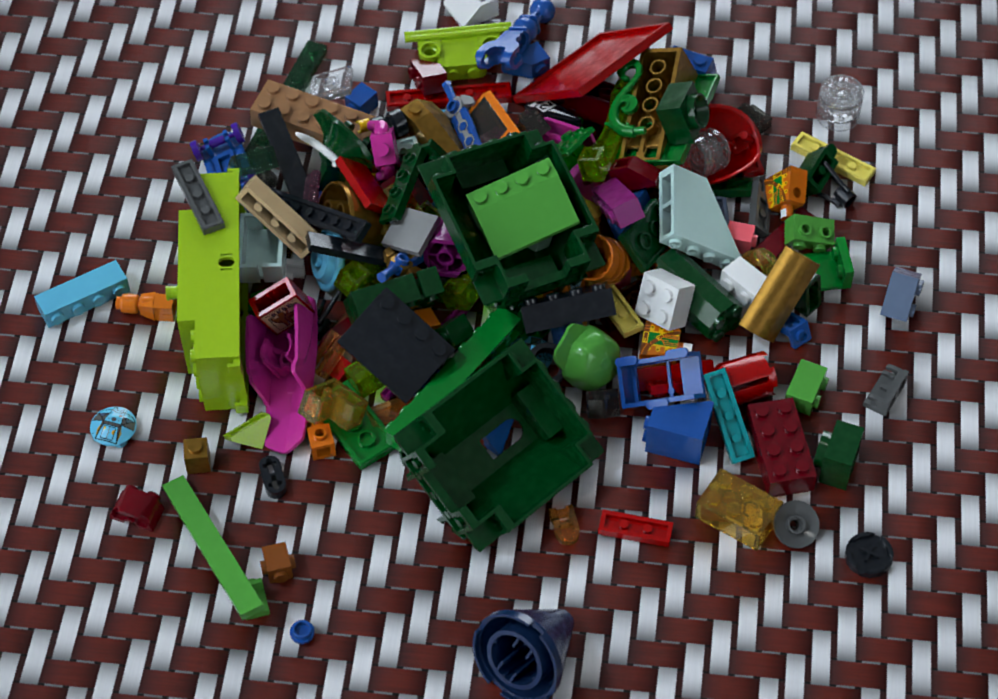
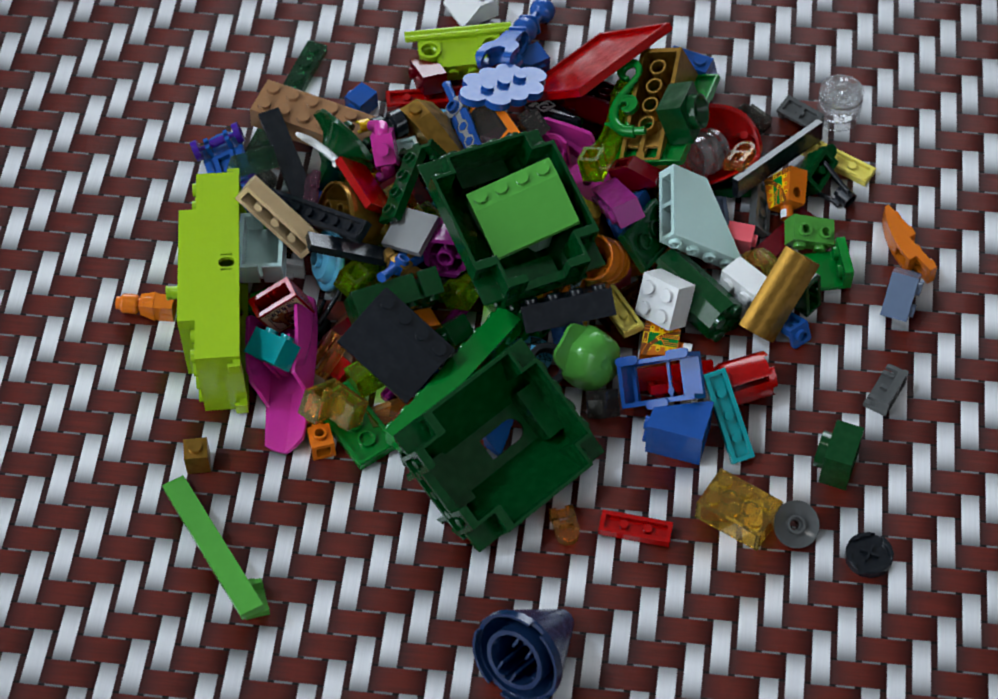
medium azure brick [34,260,130,328] -> none
medium azure dish [90,406,137,448] -> none
dark red cylinder [110,485,165,532] -> none
dark grey tile [171,159,225,235] -> none
lime slope [223,412,271,450] -> none
black beam [259,456,287,499] -> none
dark orange brick [260,542,296,583] -> none
blue plate [290,620,315,644] -> none
clear tile [310,65,353,100] -> none
green bracket [556,127,595,171] -> none
dark red brick [745,397,817,498] -> none
bright green brick [785,359,829,416] -> none
none -> teal brick [244,327,301,372]
none -> plate [458,63,547,111]
none -> clear orange plate [723,141,756,172]
none -> black tile [732,119,823,198]
none -> dark grey hinge [776,94,824,128]
none -> orange slope [882,204,937,284]

